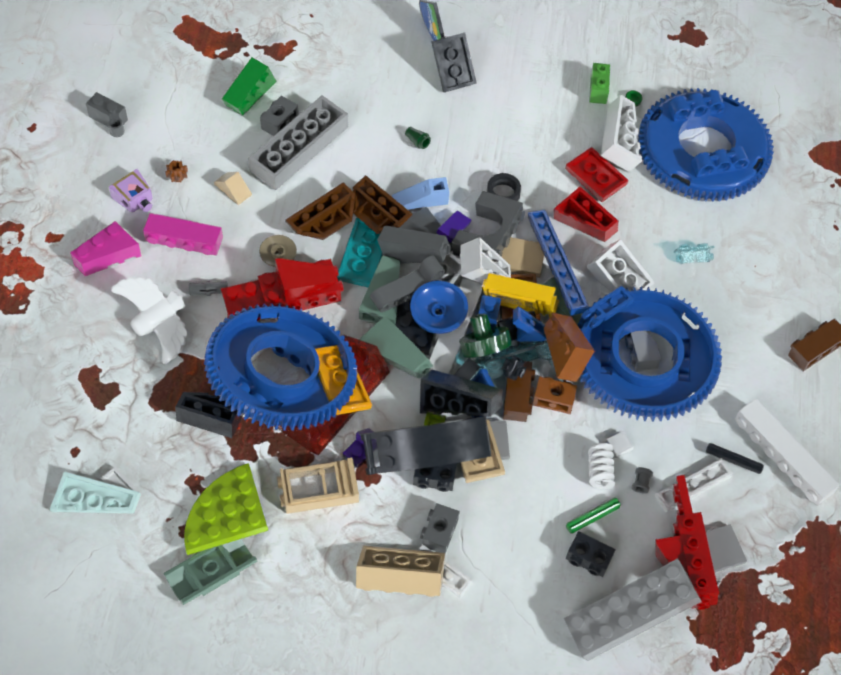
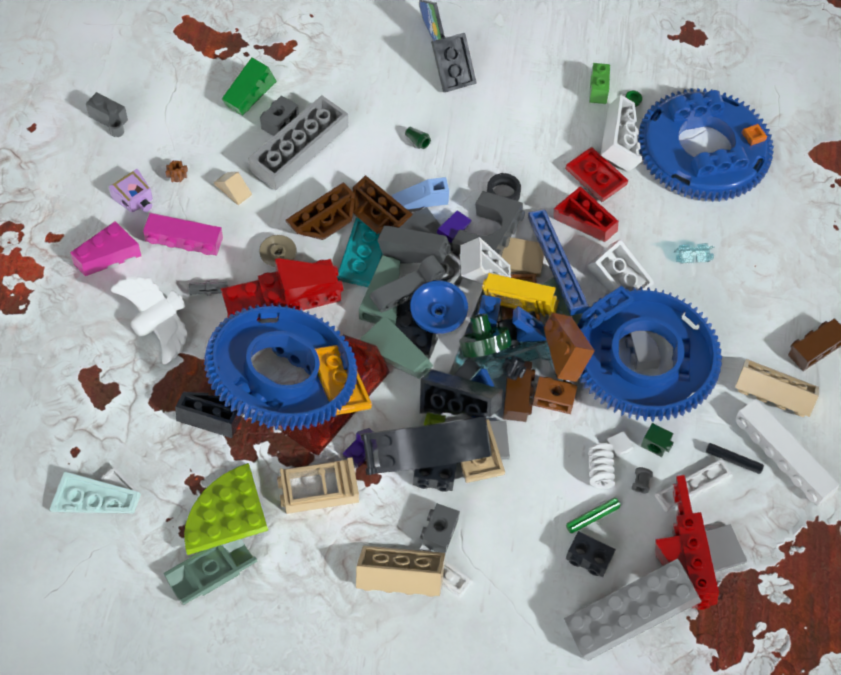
none -> dark green brick [640,423,674,457]
none -> tan slope [735,359,819,417]
none -> orange tile [742,124,767,146]

